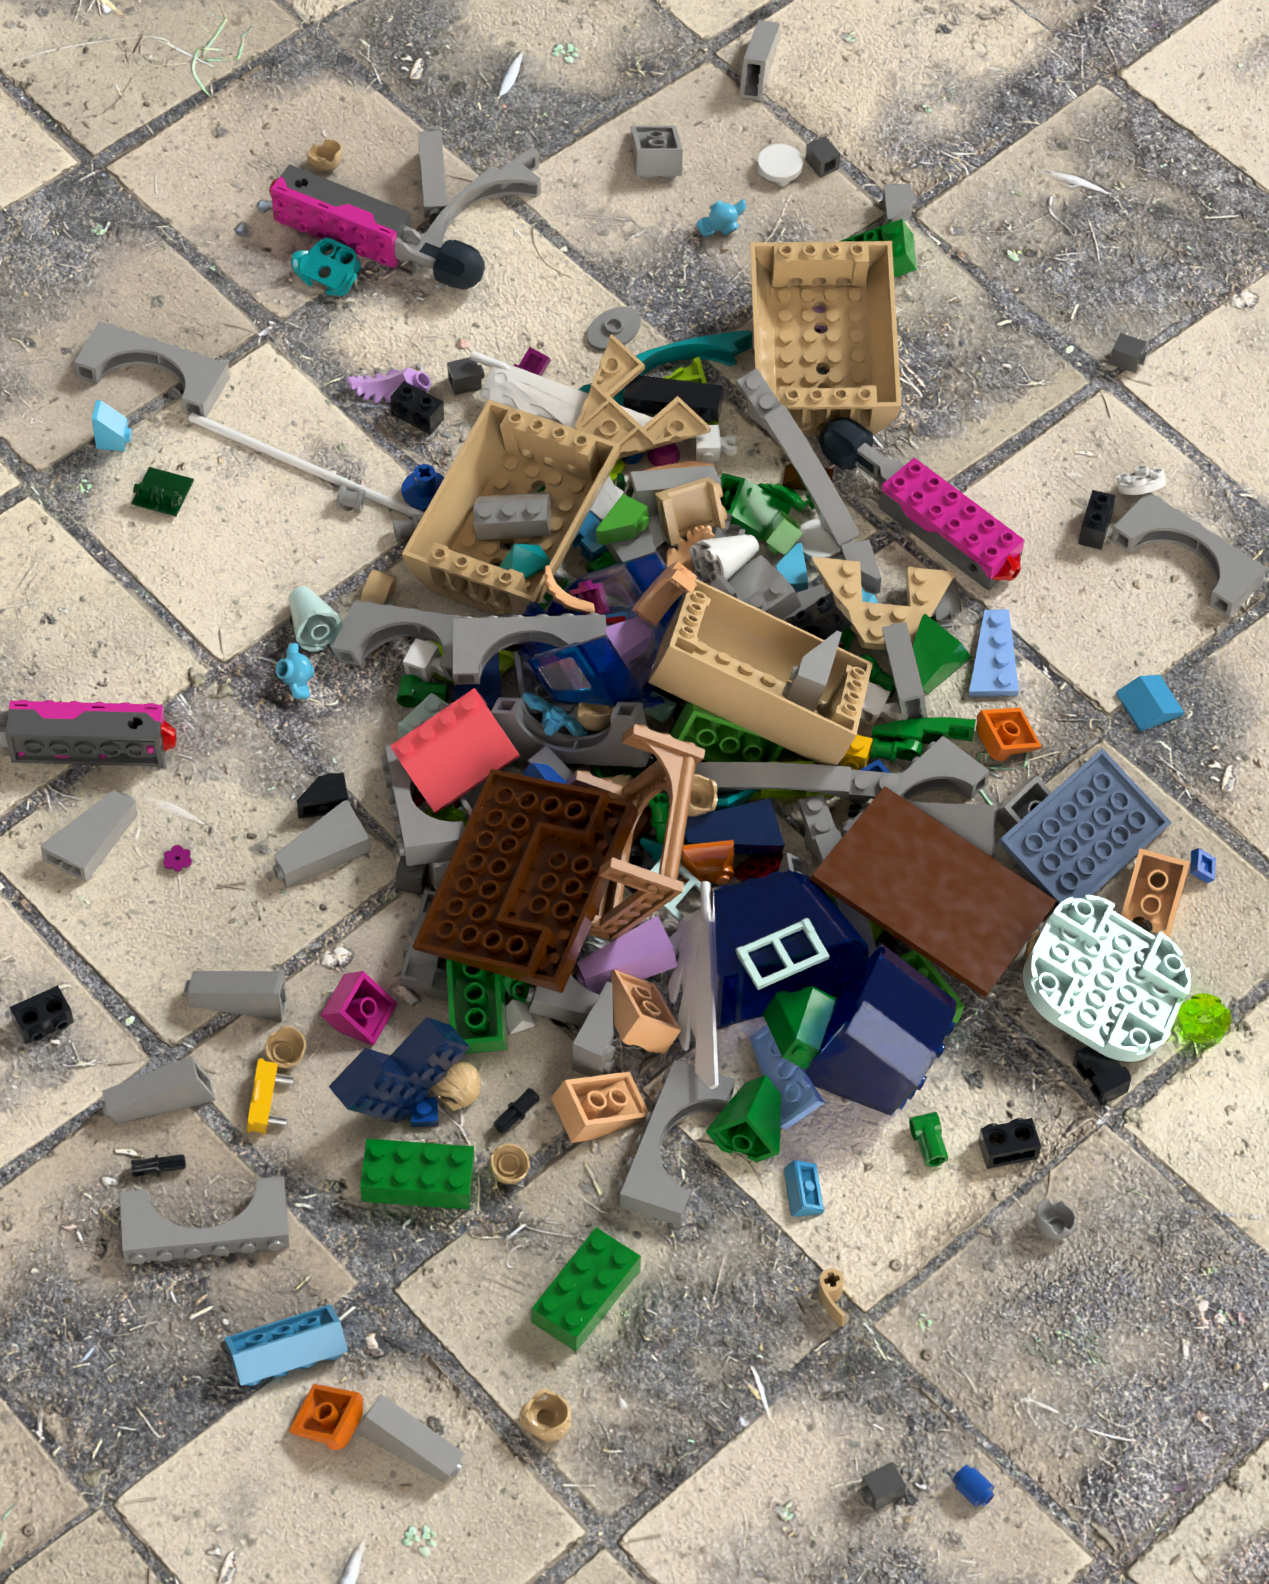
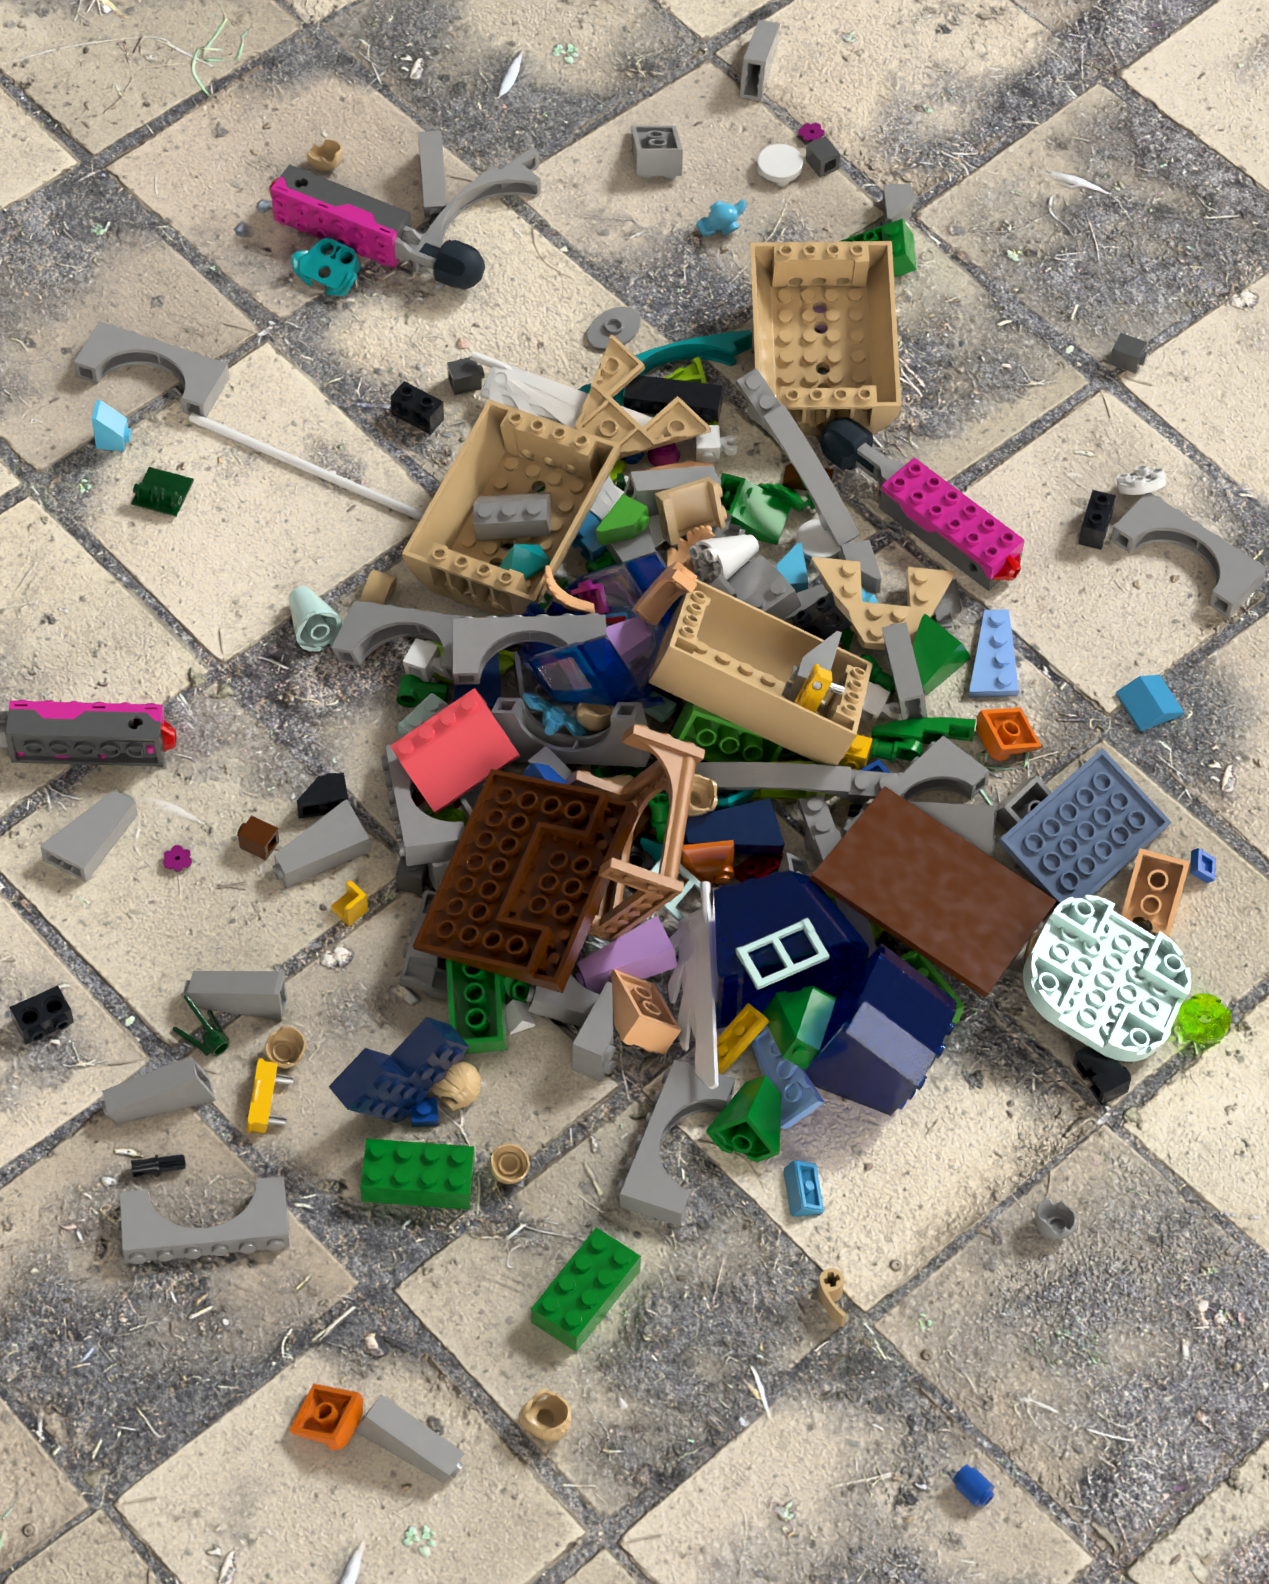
slope [224,1305,348,1386] -> none
medium azure piece [276,643,314,700] -> none
dark pink slope [320,971,398,1045] -> none
light grey bush [336,485,366,512] -> none
lavender plant [346,367,431,403] -> none
light grey bush [392,515,419,542] -> none
blue piece [401,464,445,512] -> none
black axle [493,1088,540,1134] -> none
magenta bracket [513,347,551,376] -> none
light nougat slope [551,1072,649,1143] -> none
bright green slope [764,510,803,556] -> none
dark grey brick [859,1462,906,1511] -> none
green piece [909,1112,948,1167] -> none
black brick [978,1118,1041,1169] -> none
none -> dark green plant [173,995,230,1056]
none -> reddish brown brick [237,815,279,860]
none -> yellow panel [331,880,368,926]
none -> yellow plate [717,1003,770,1075]
none -> yellow piece [794,664,845,713]
none -> magenta plant [798,122,825,142]

